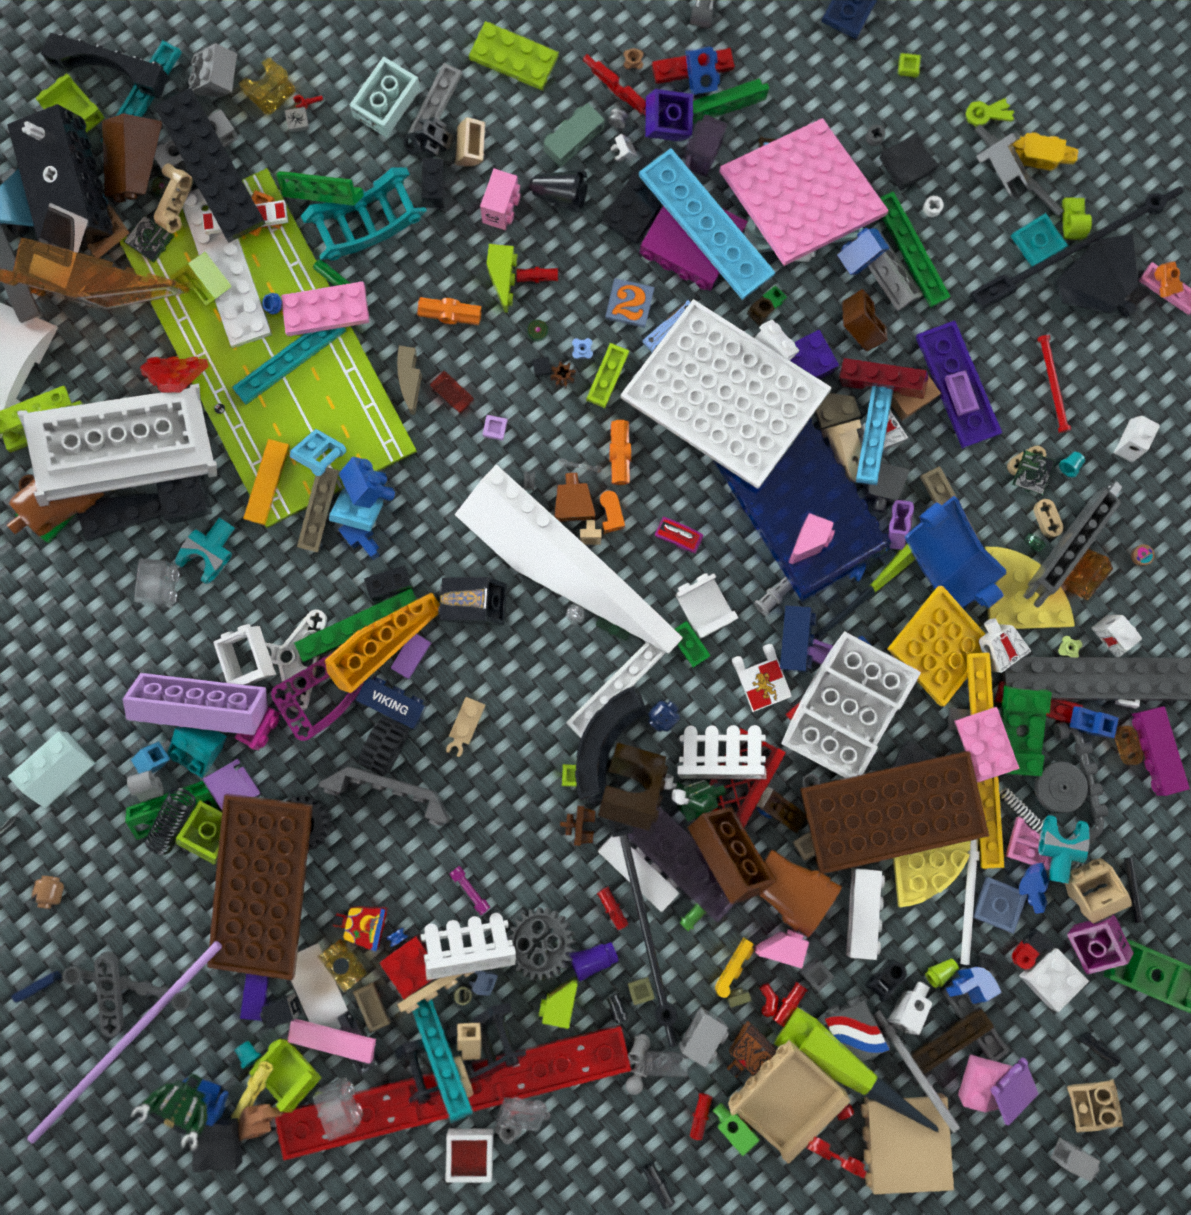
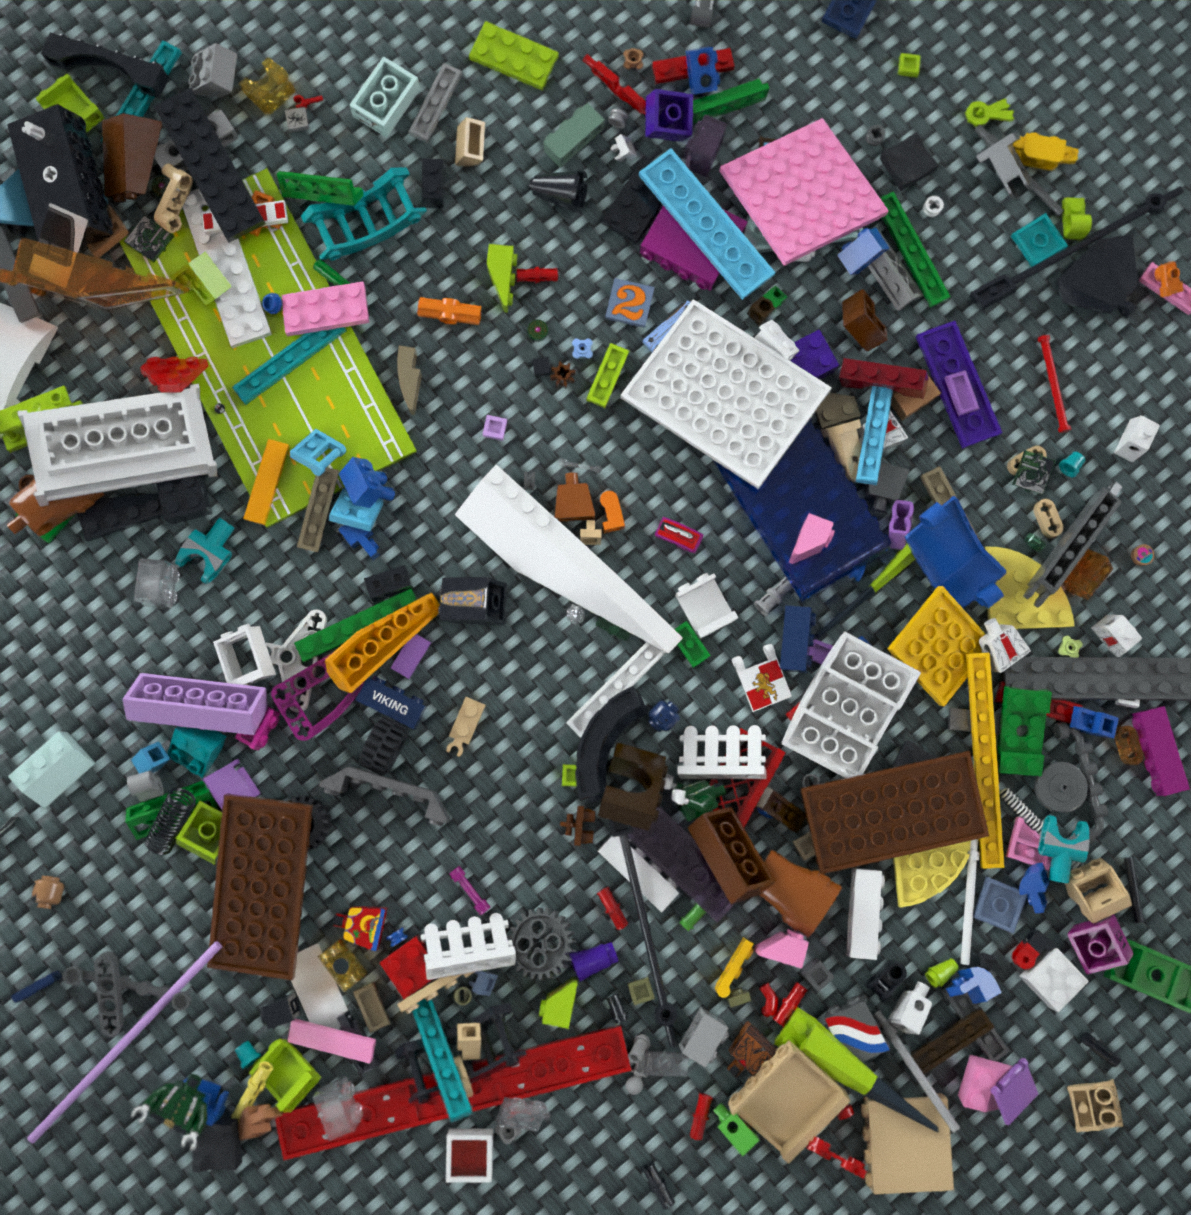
dark purple tile [240,974,269,1021] -> none
black piece [403,117,453,158] -> none
clear red tile [430,370,474,414] -> none
bright pink brick [480,169,521,230] -> none
orange piece [610,420,631,485] -> none
bright pink plate [954,707,1019,782] -> none
light grey brick [1051,1137,1100,1182] -> none

